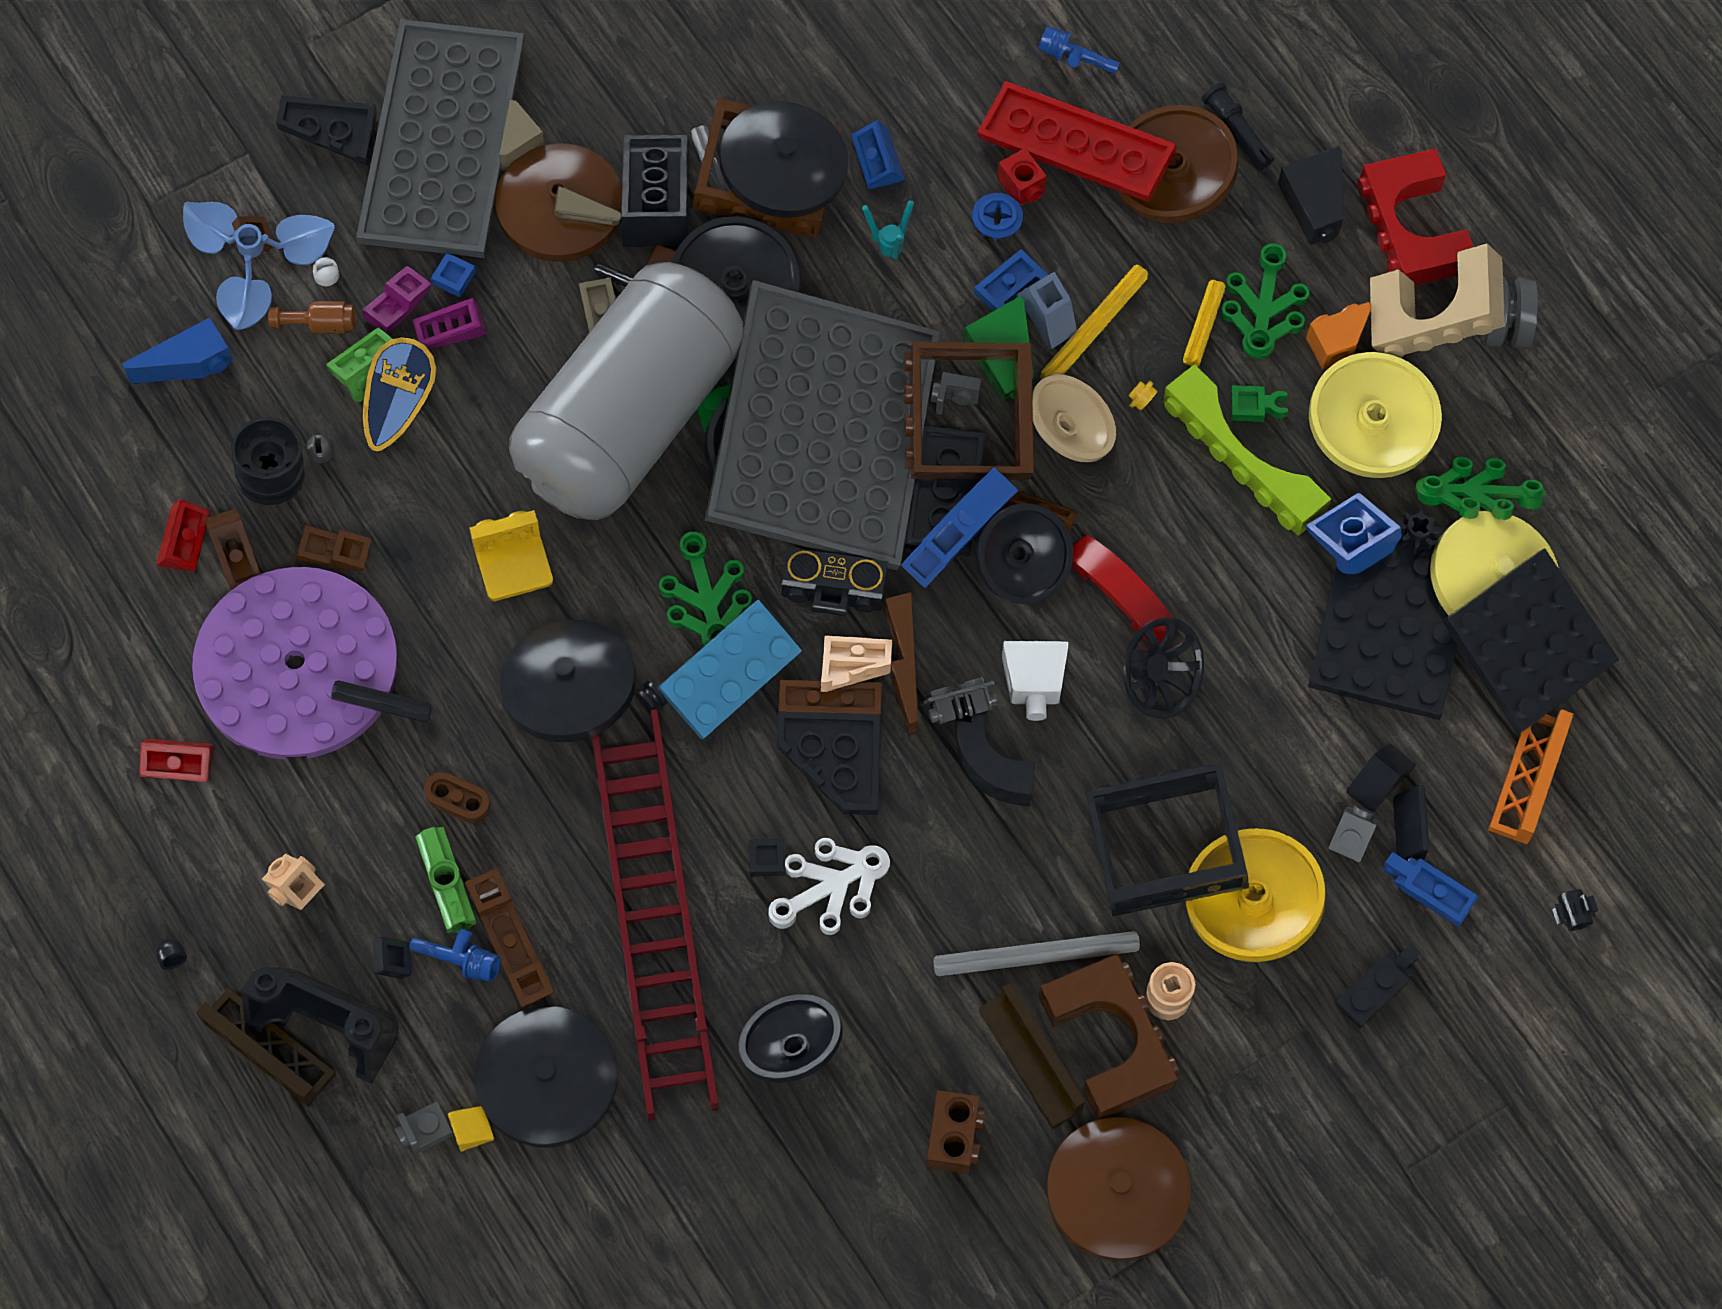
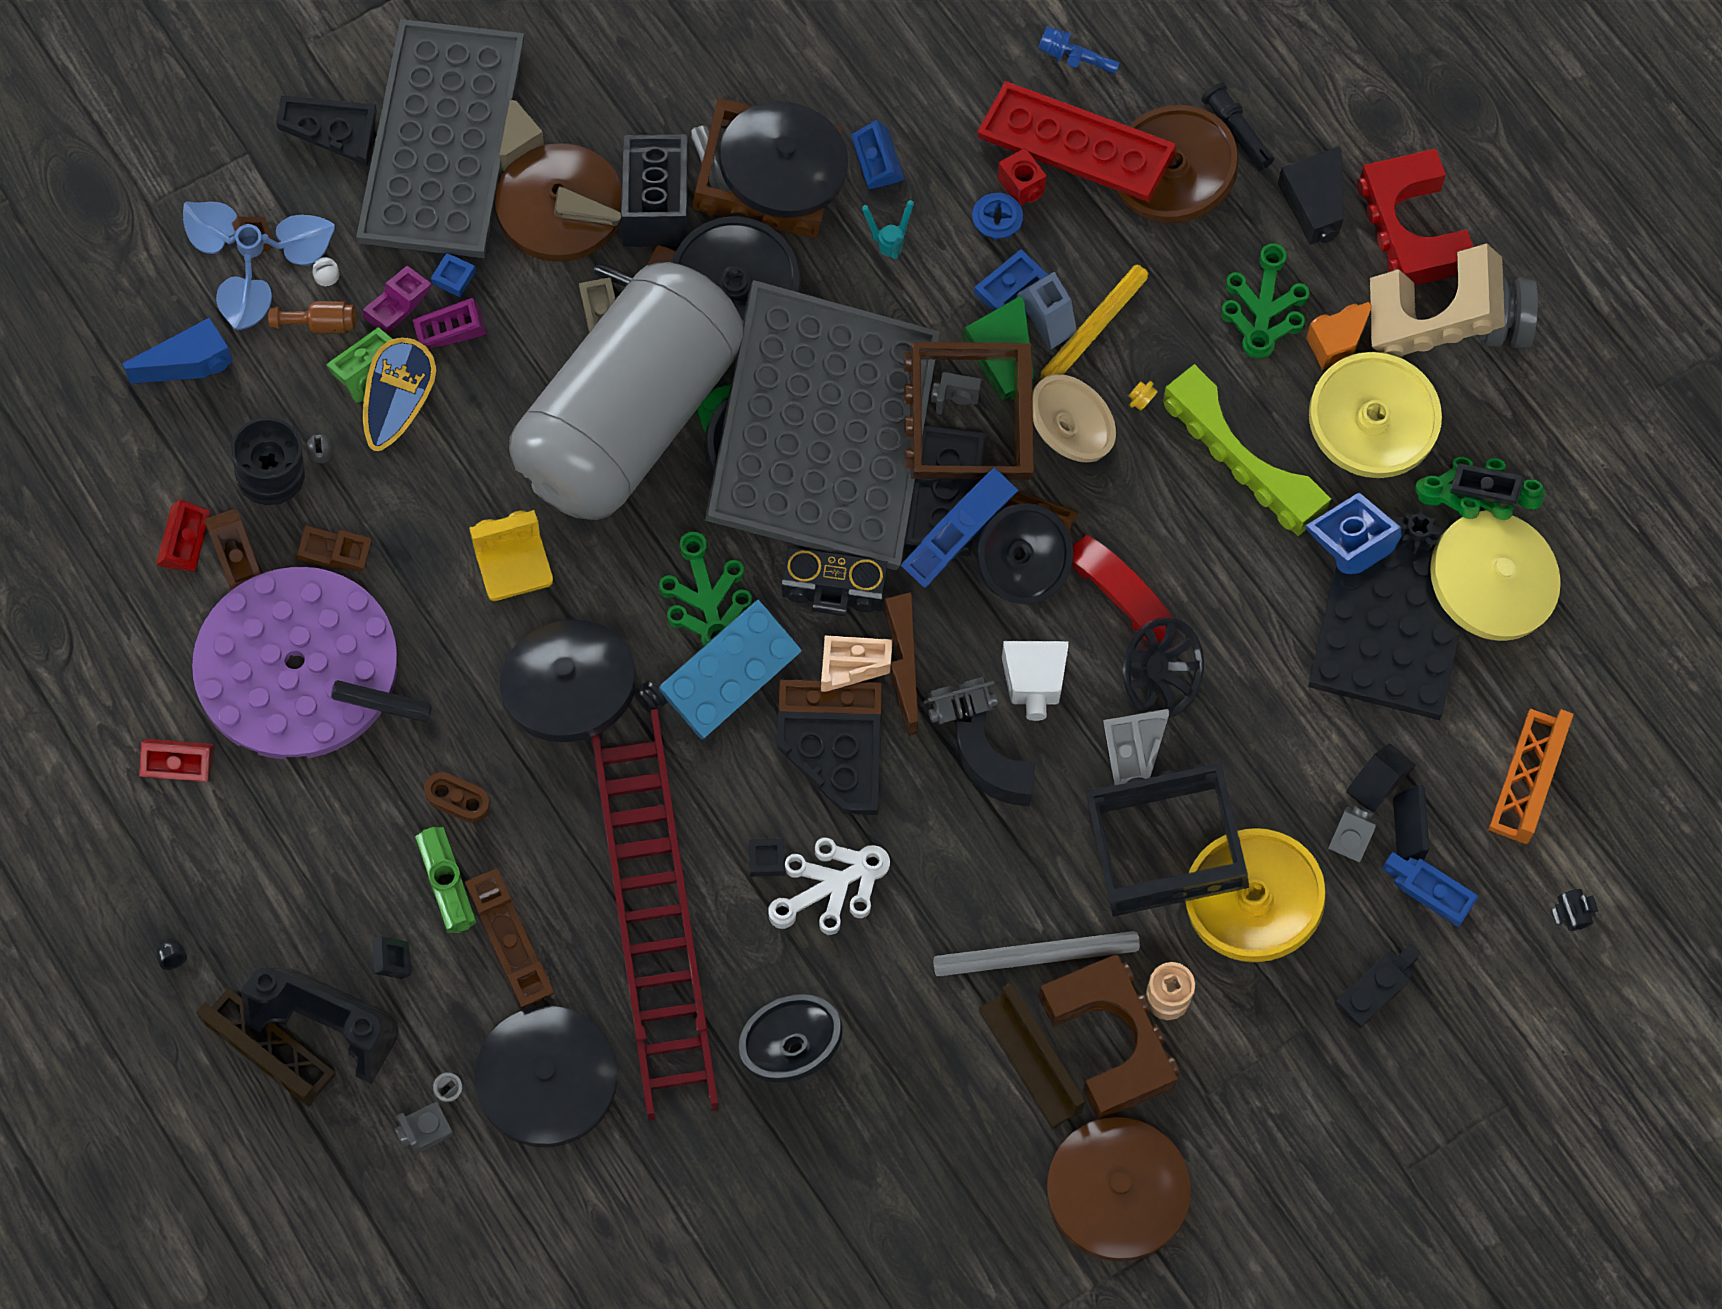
light nougat brick [262,854,325,910] -> none
blue piece [410,929,501,982] -> none
yellow slope [448,1106,495,1152] -> none
reddish brown brick [926,1090,985,1174] -> none
yellow axle [1183,280,1225,367] -> none
green plate [1230,385,1288,422] -> none
black plate [1442,548,1619,733] -> none
none -> light grey hinge [433,1073,462,1102]
none -> light grey wing [1103,709,1169,785]
none -> black slope [1450,463,1524,506]

